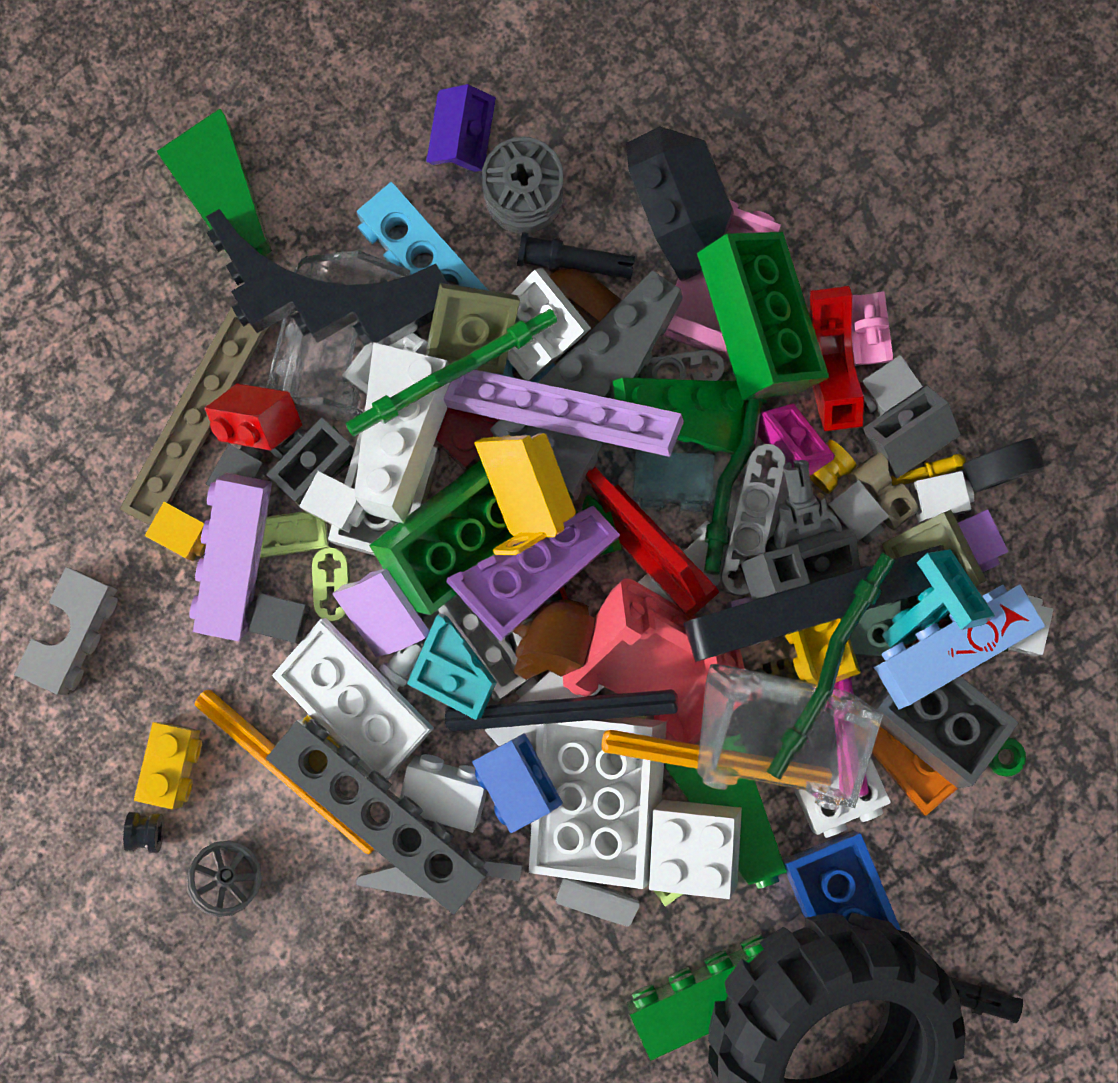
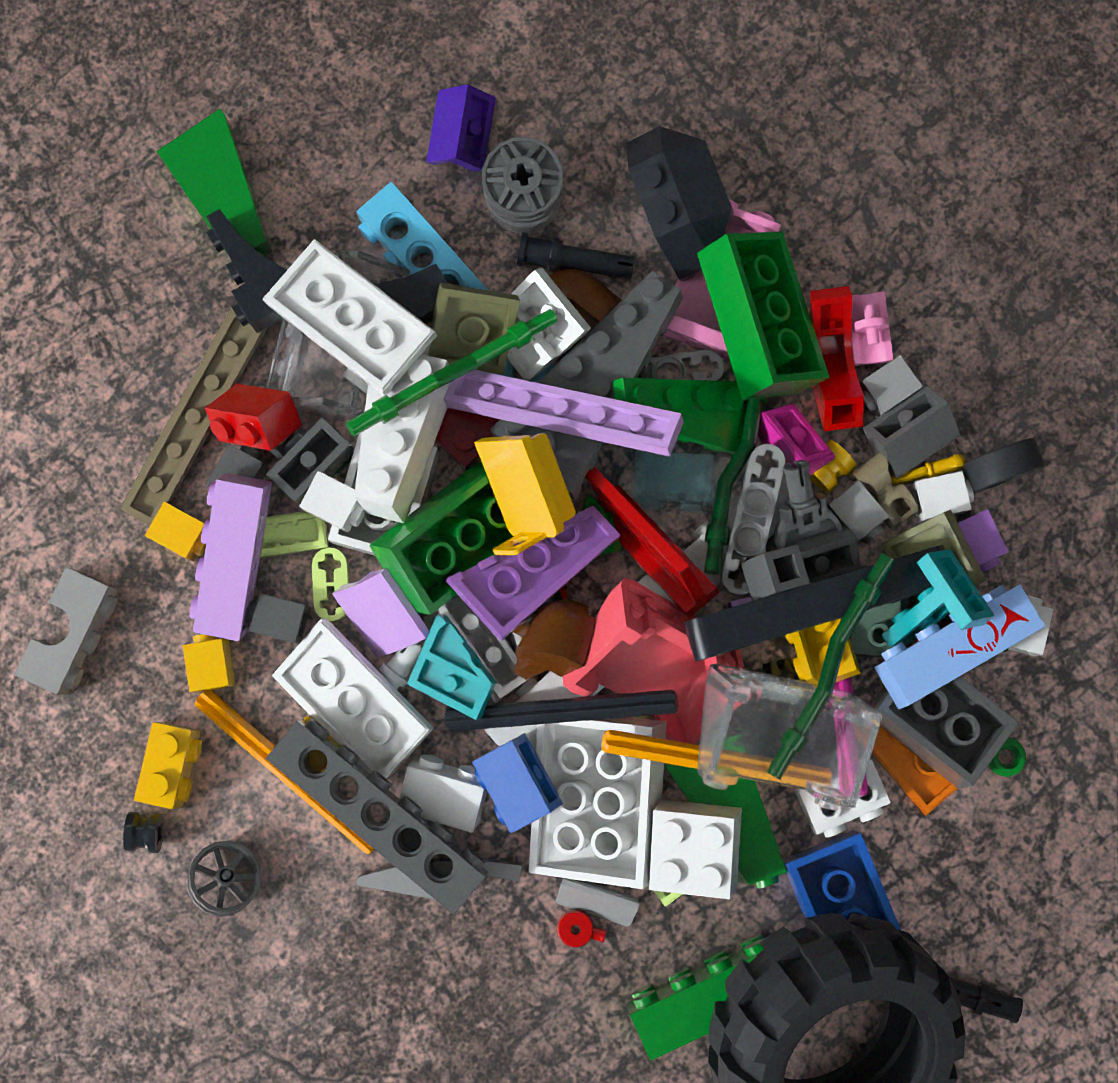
none -> yellow brick [182,634,236,693]
none -> white tile [263,239,437,396]
none -> red piece [557,910,607,948]

